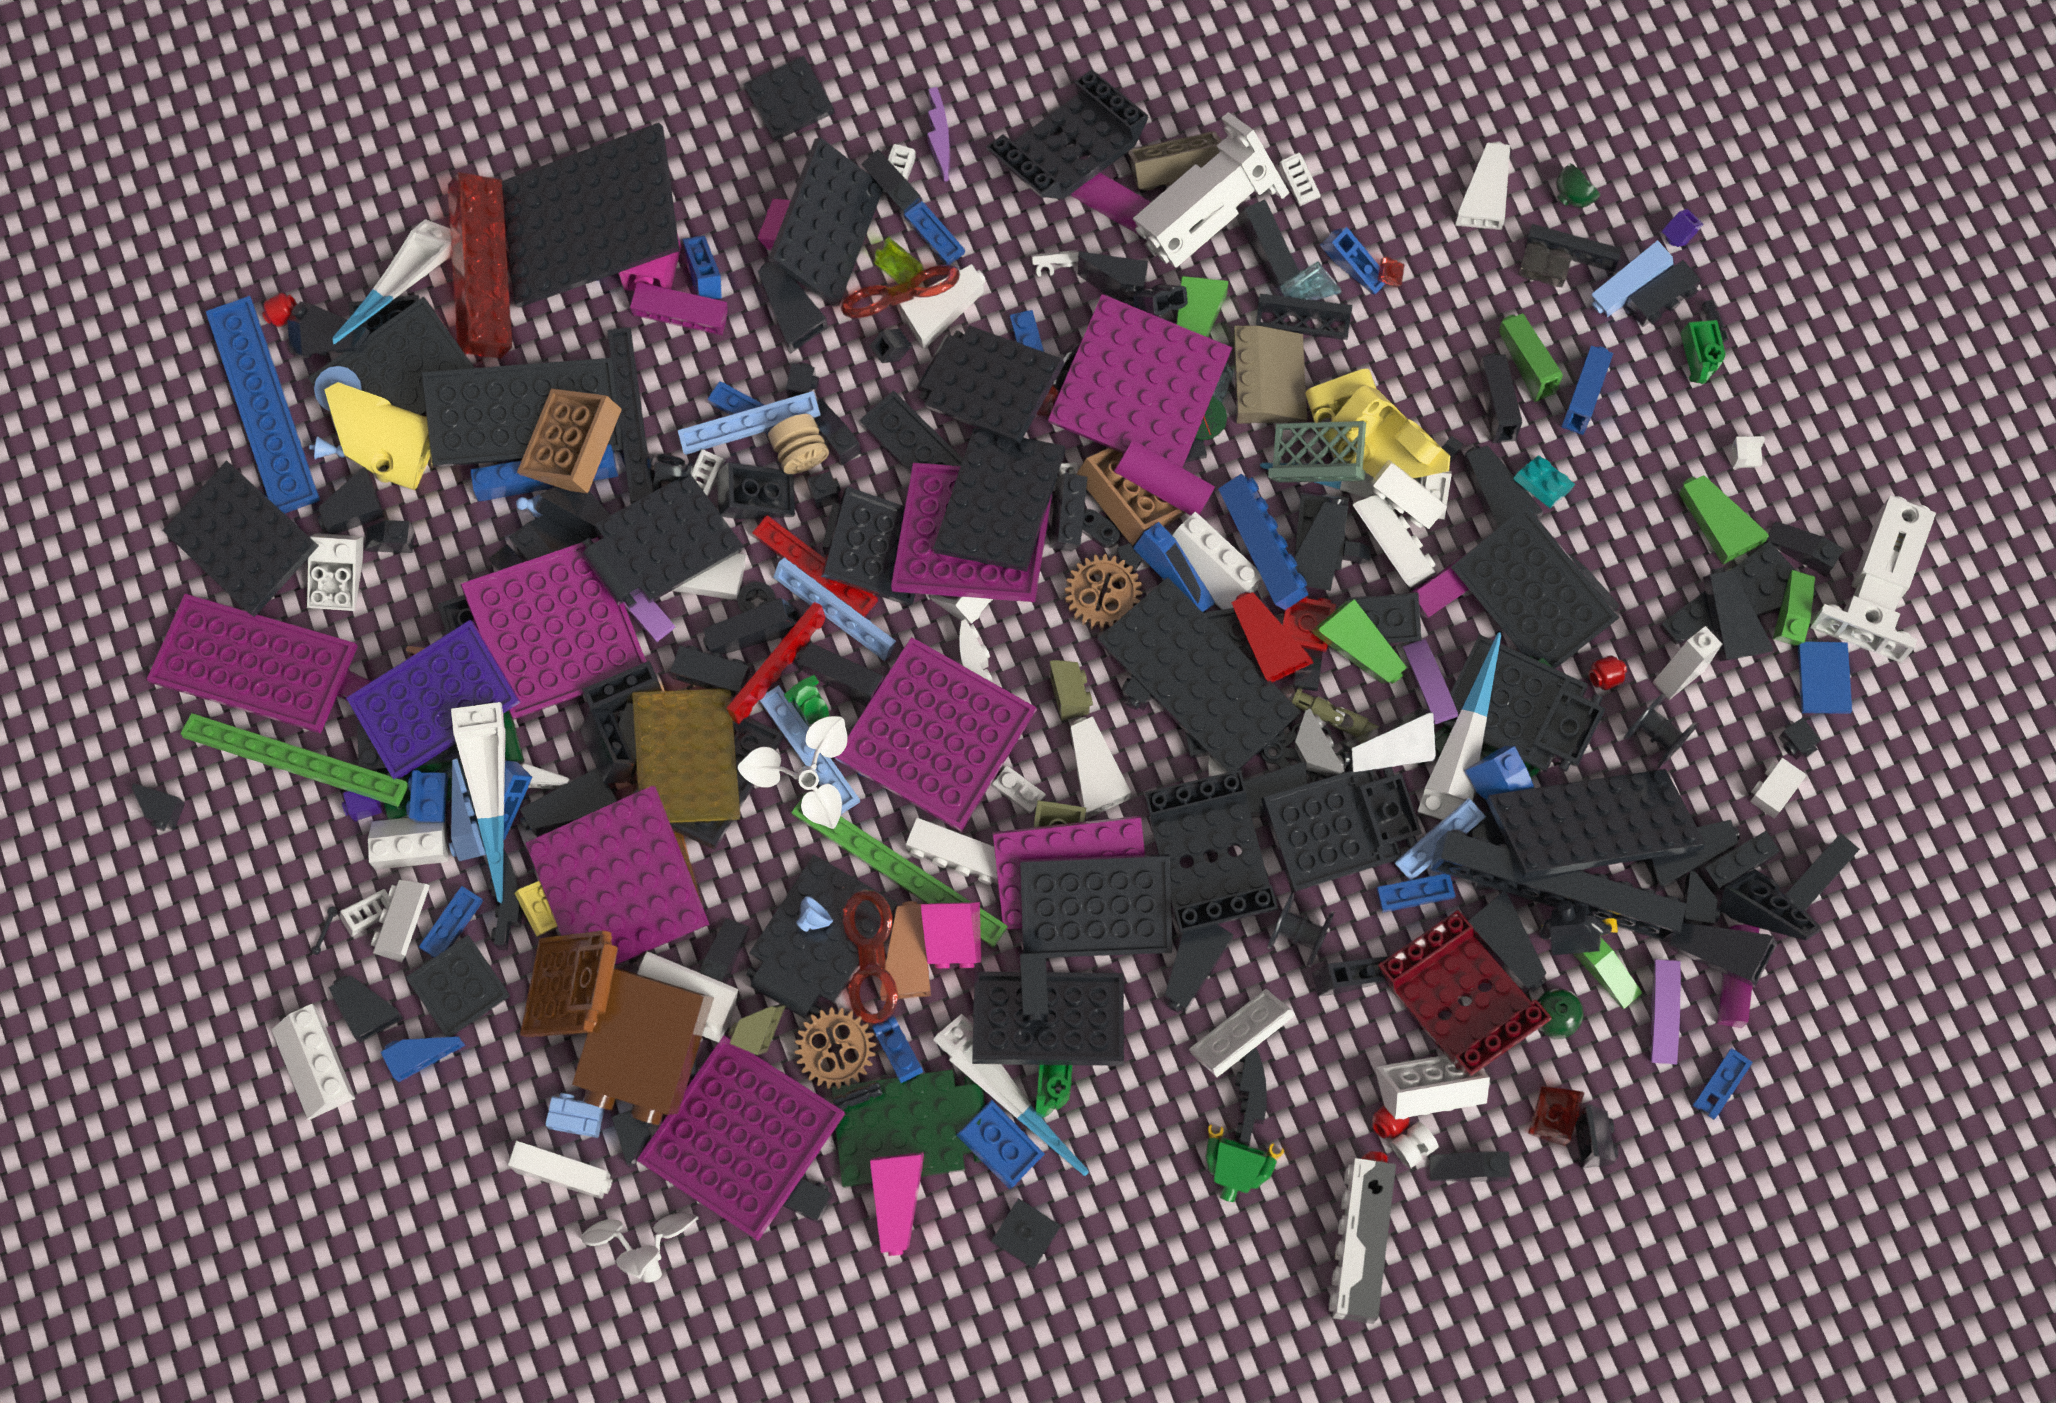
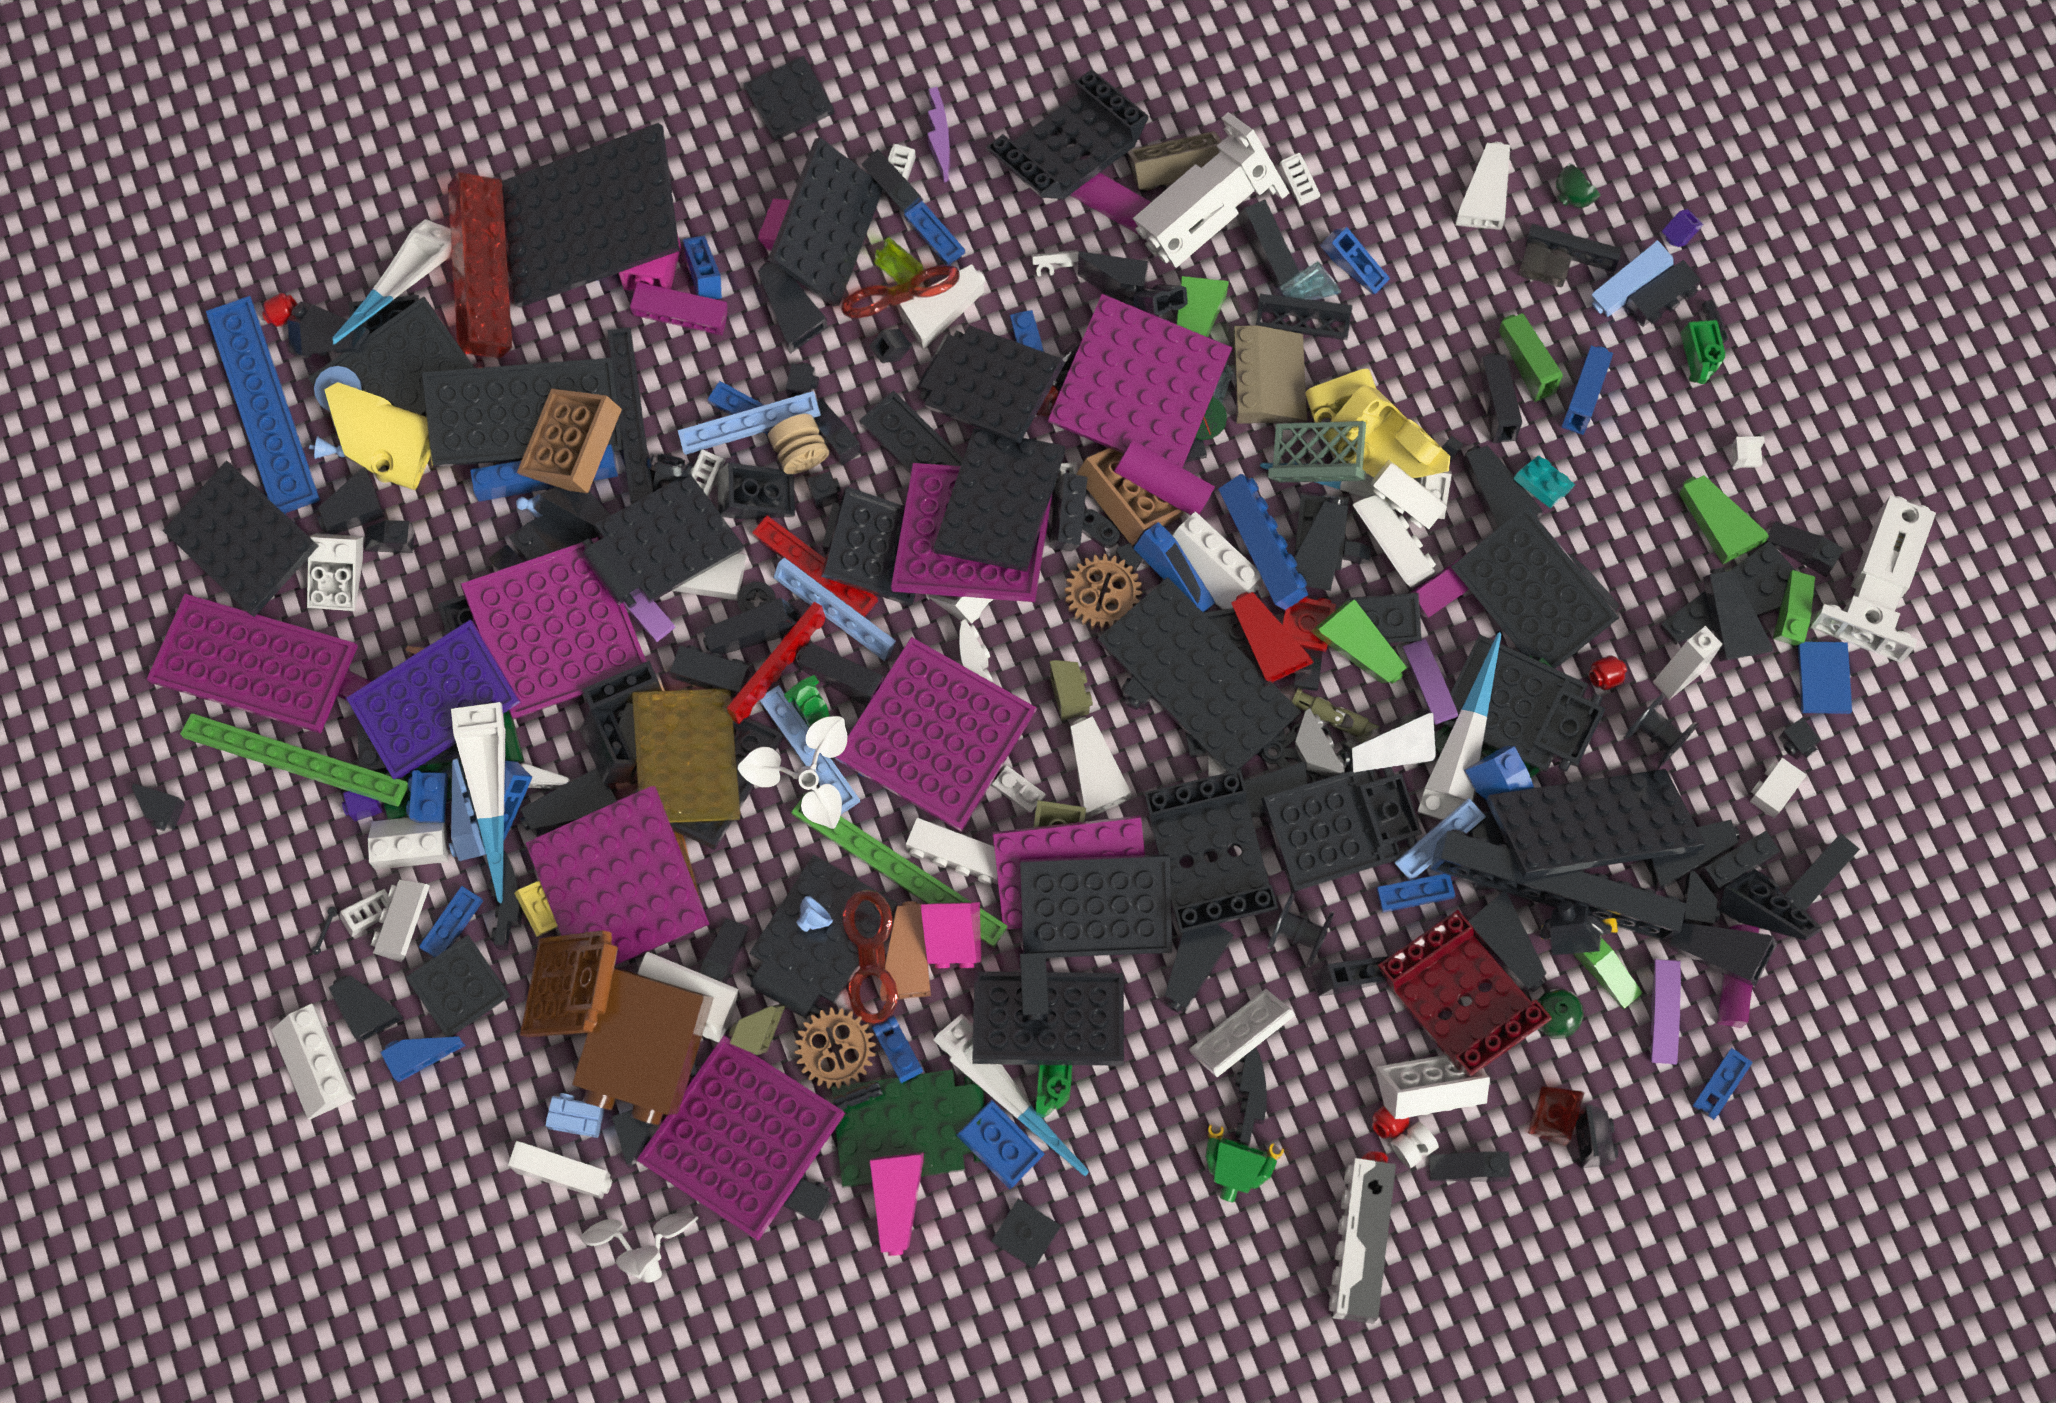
clear red plate [1378,256,1405,288] -> none

